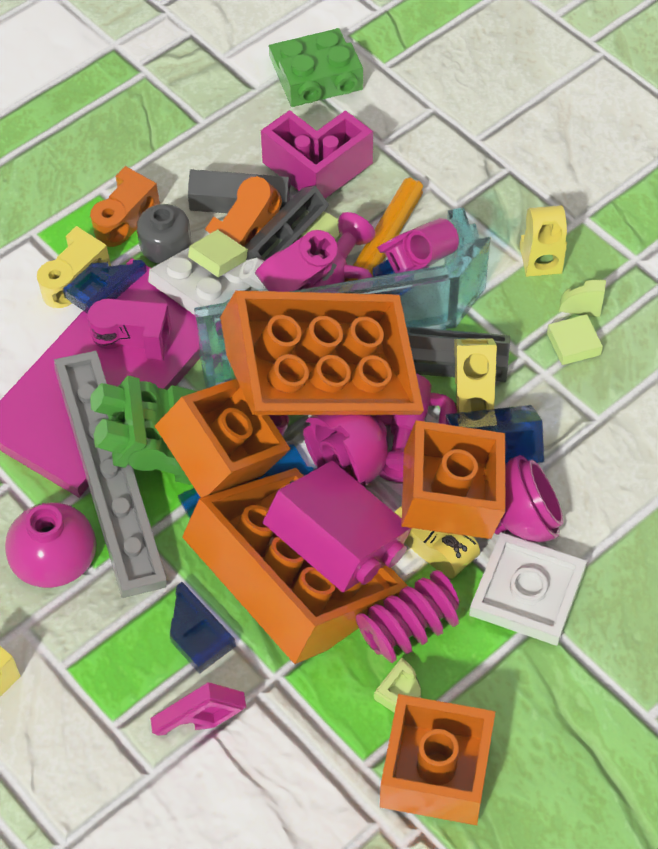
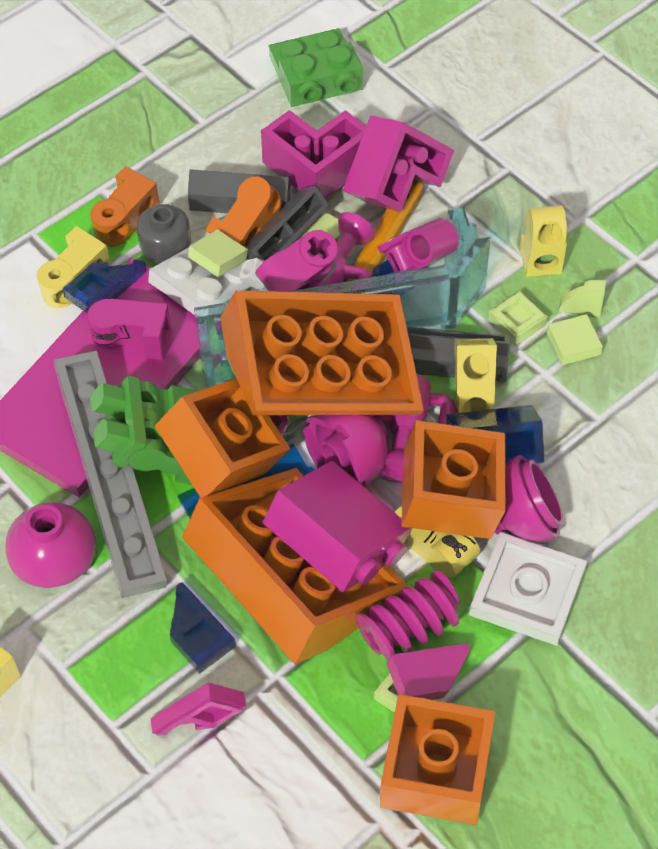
none -> dark pink brick [342,115,454,212]
none -> dark pink tile [386,643,470,700]
none -> yellowish green tile [488,291,548,346]

